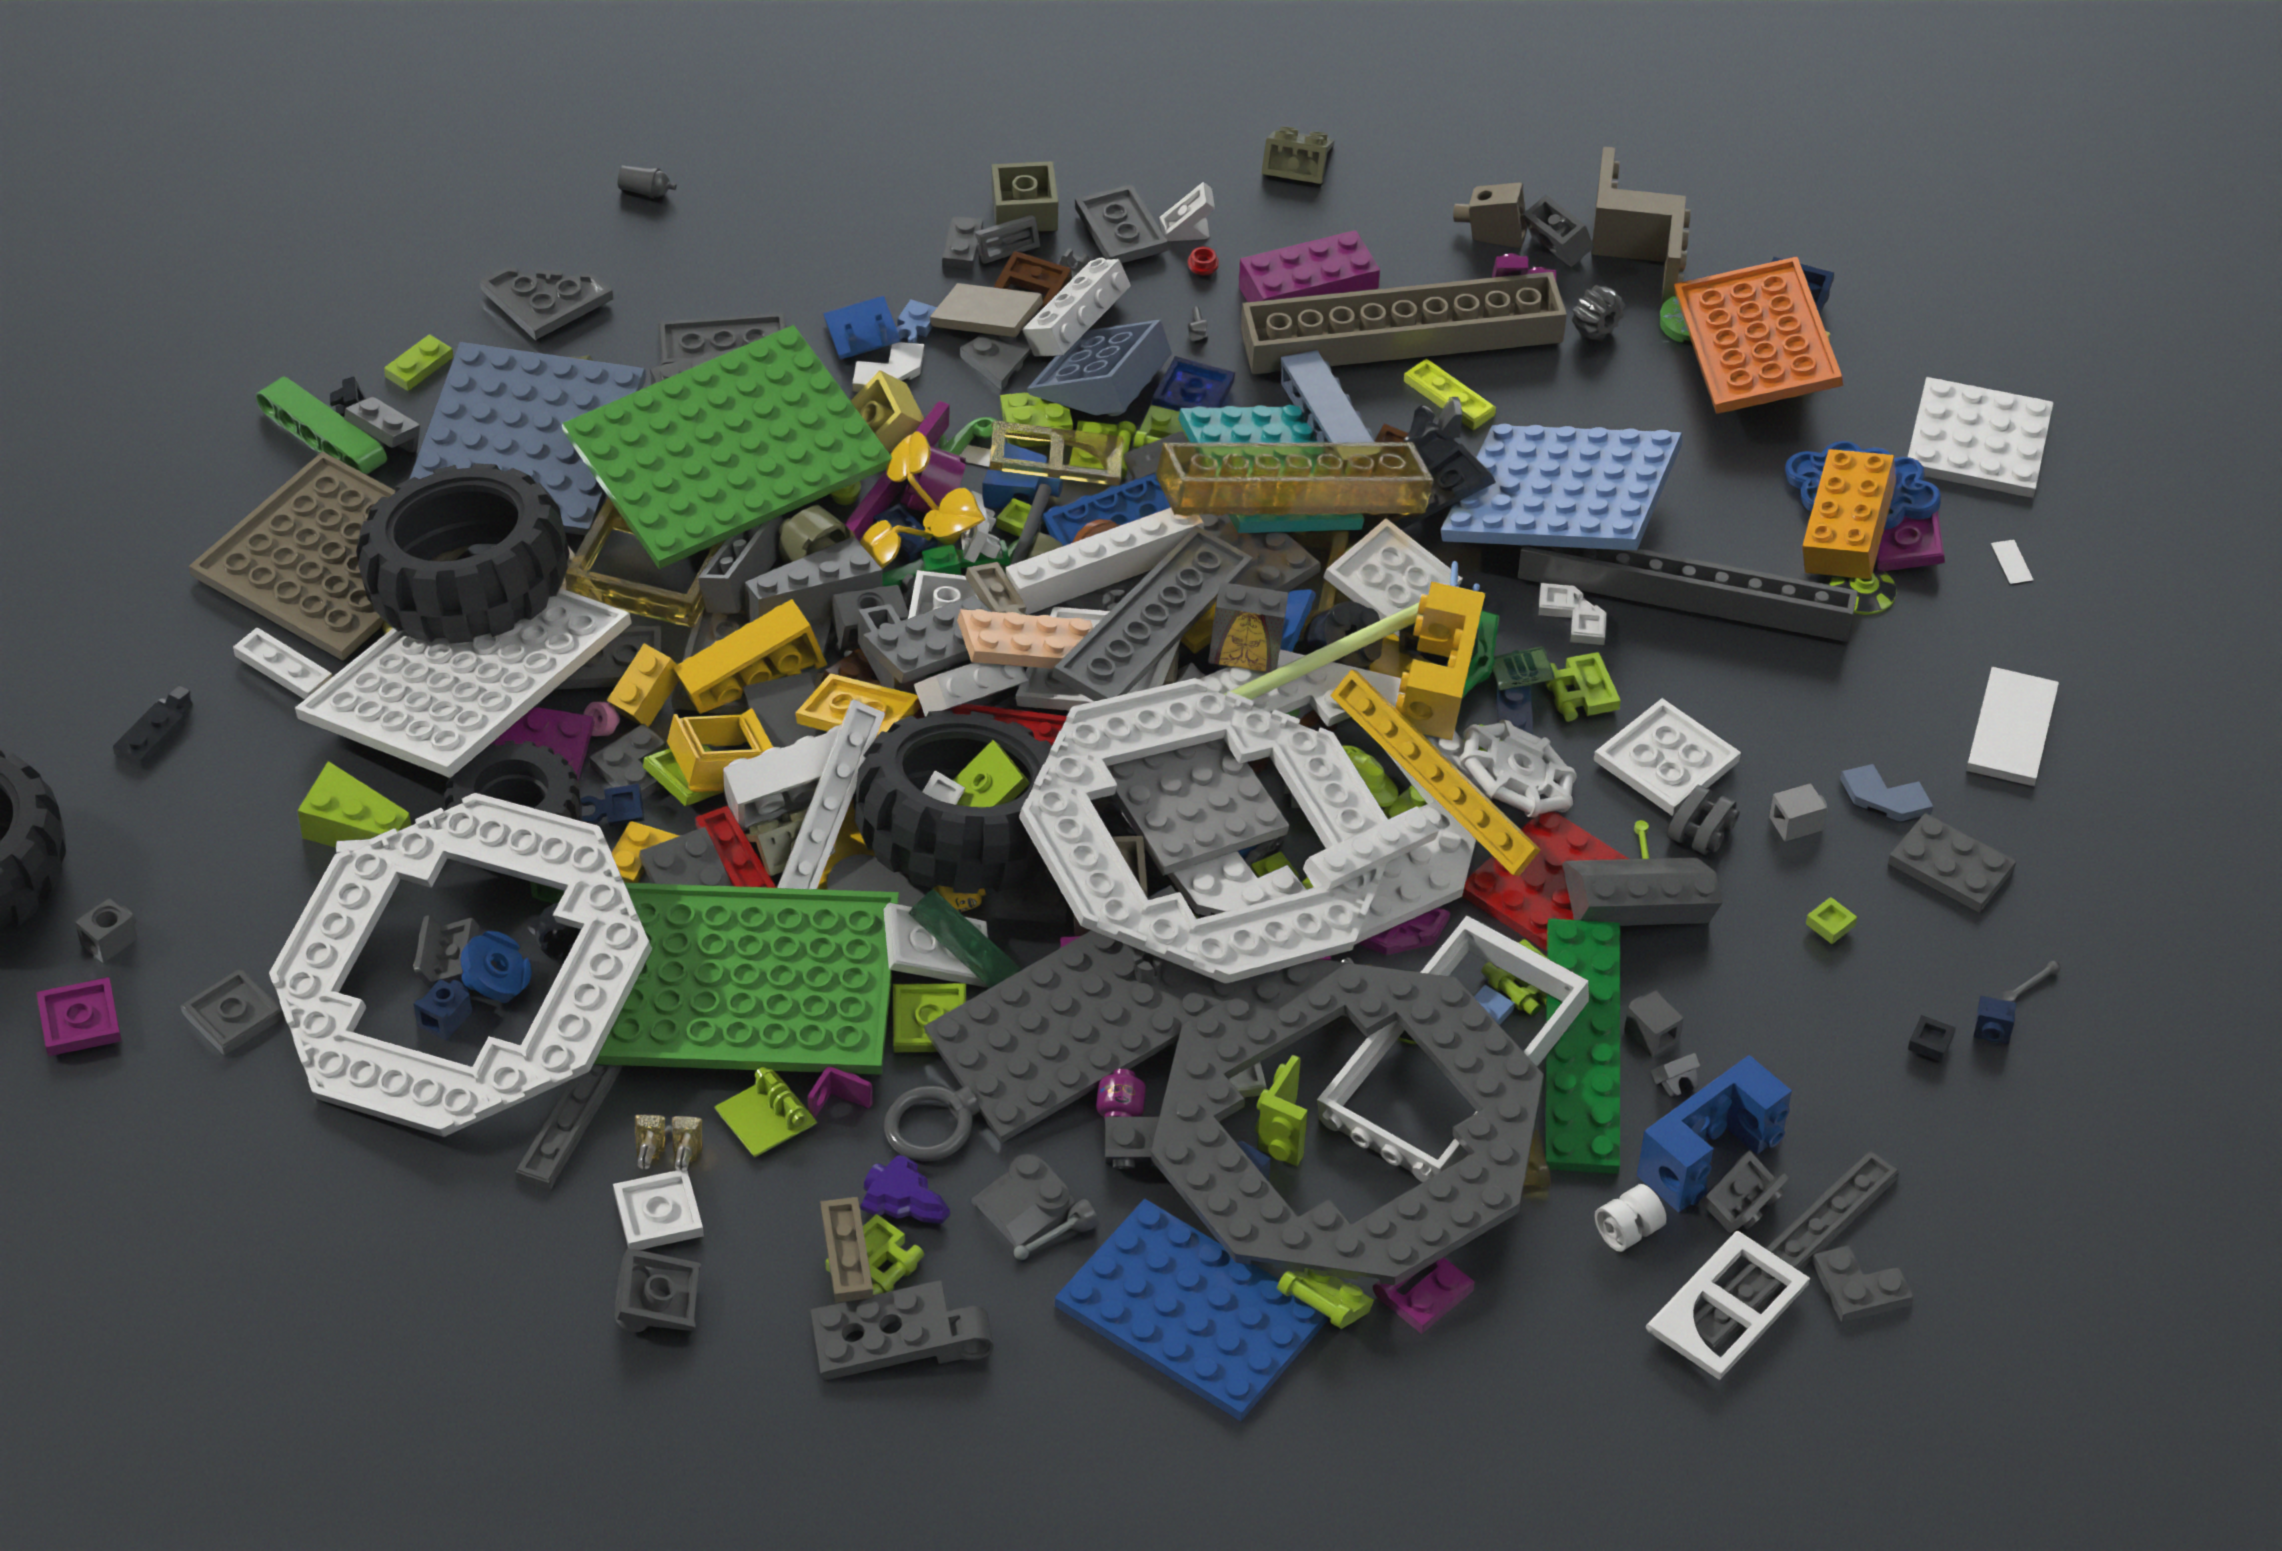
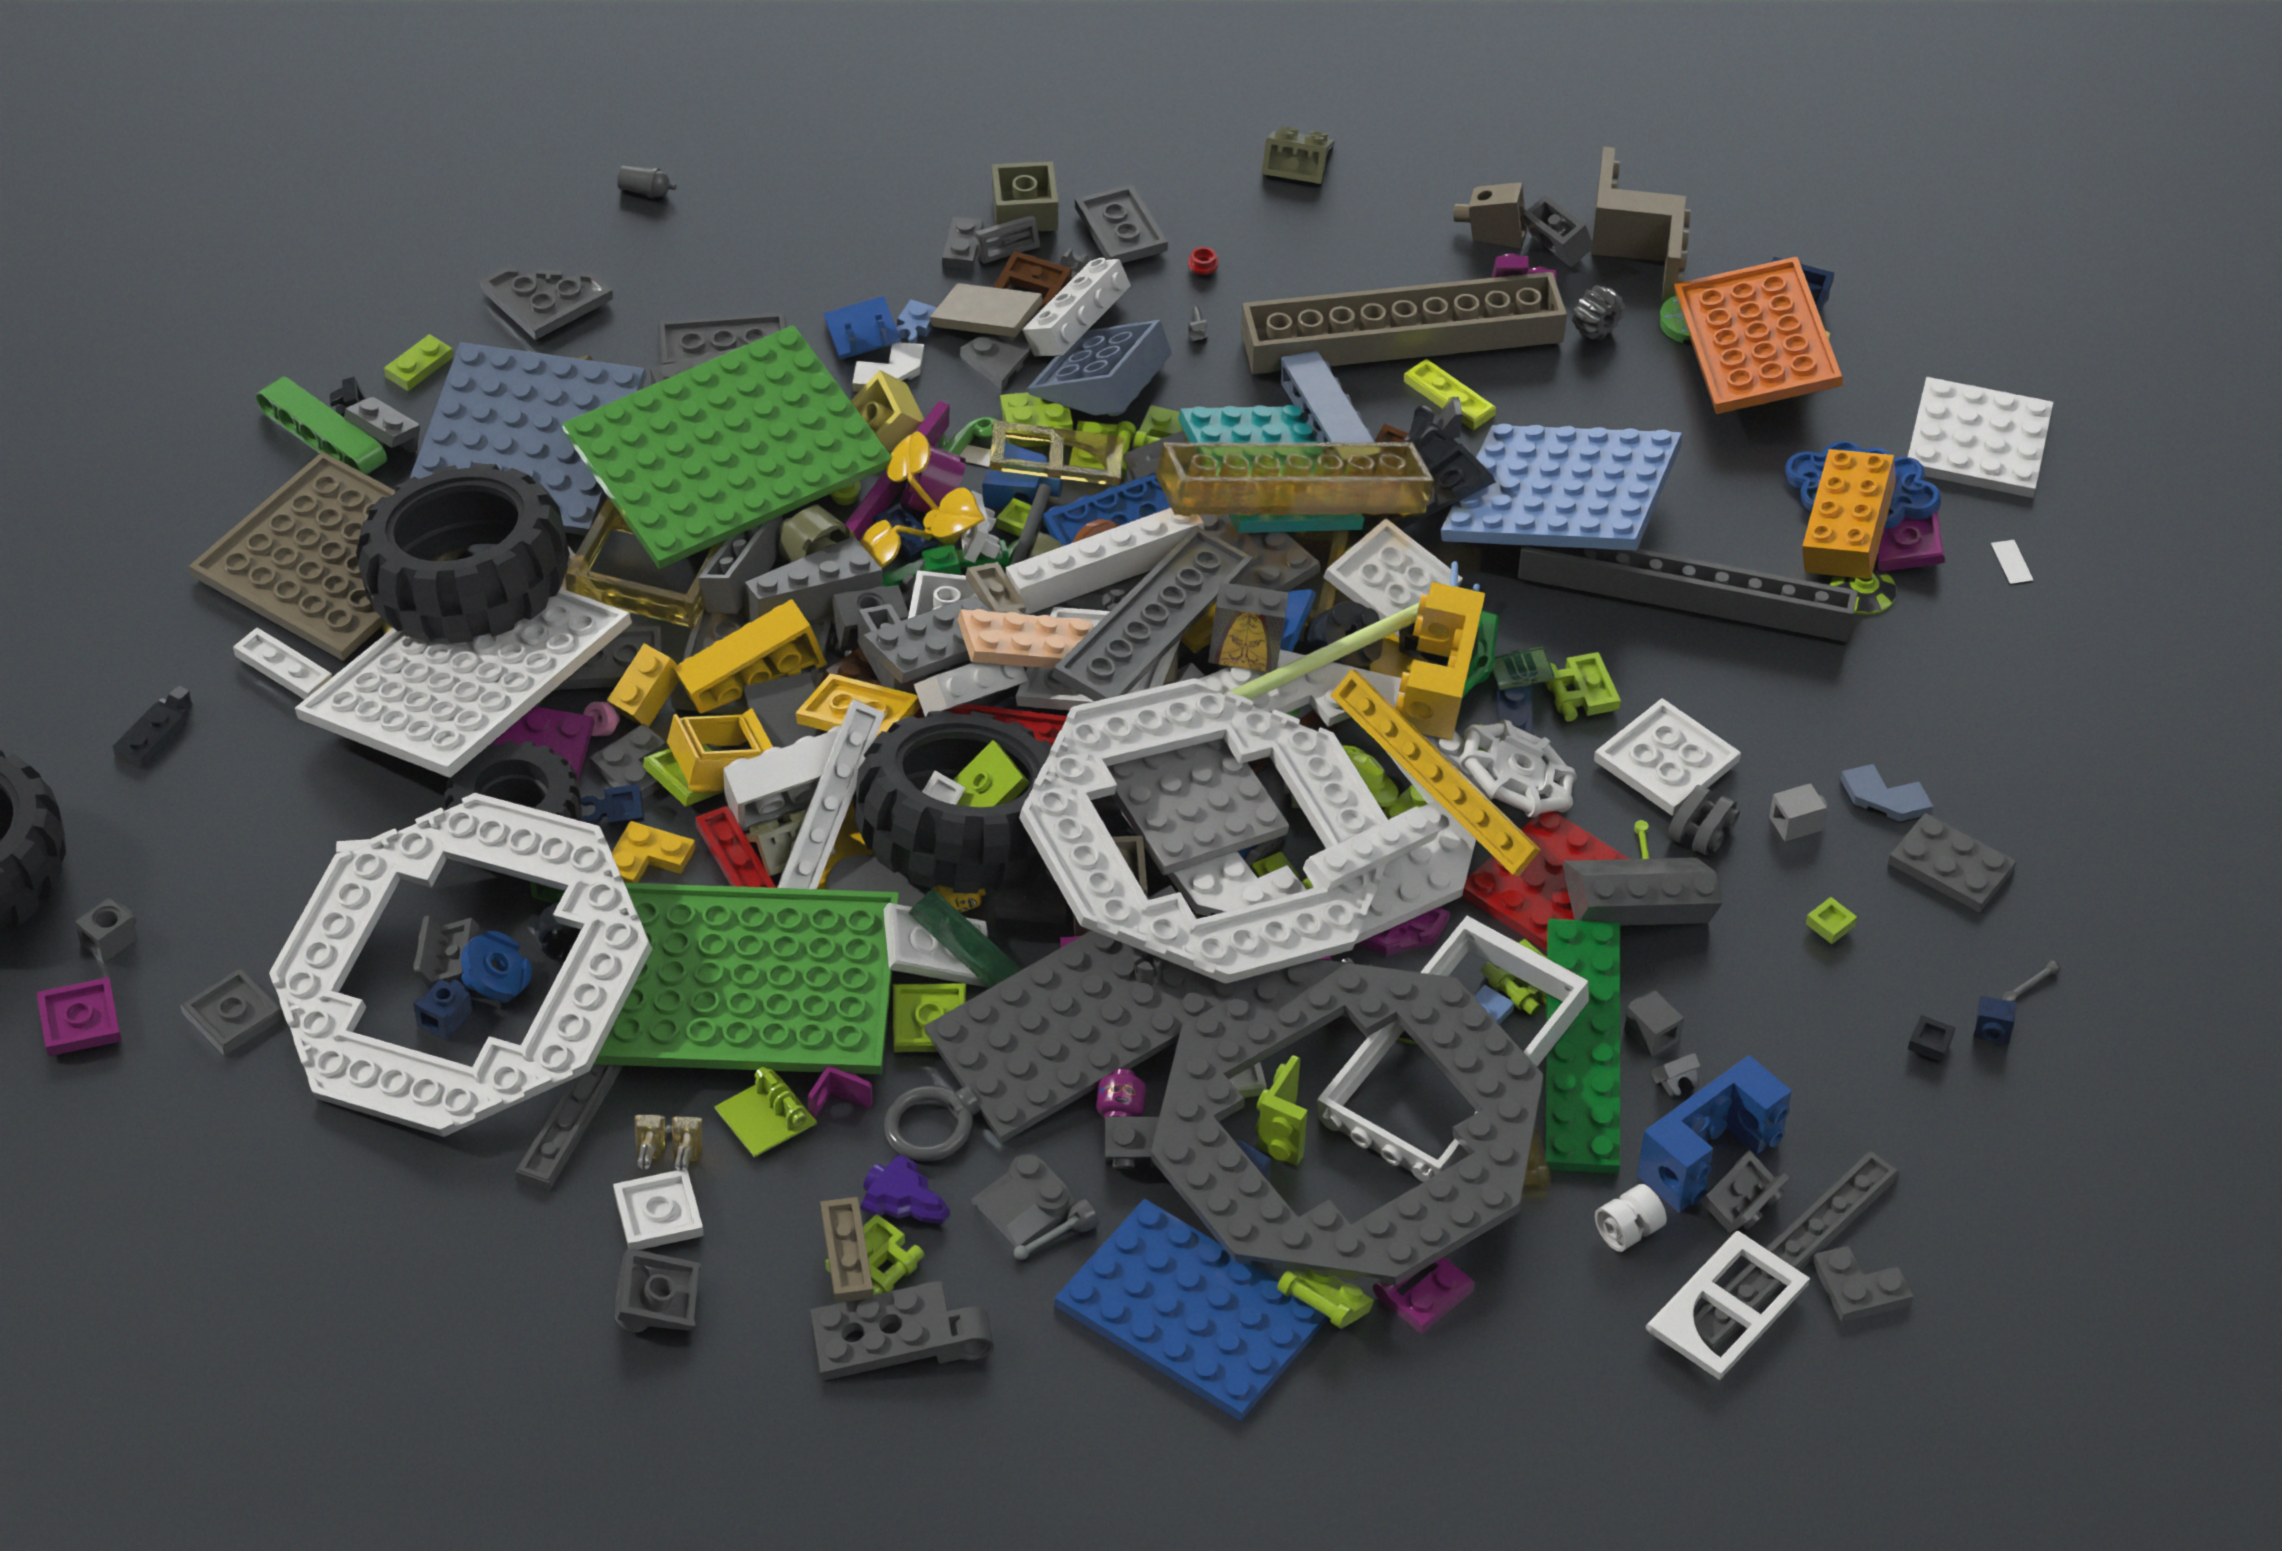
lime wedge [297,761,411,848] -> none
dark grey plate [639,827,733,886] -> none
clear blue plate [1152,356,1235,412] -> none
white slope [1159,182,1215,241] -> none
magenta brick [1239,230,1380,302] -> none
white tile [1538,583,1606,645] -> none
white tile [1966,667,2059,786] -> none

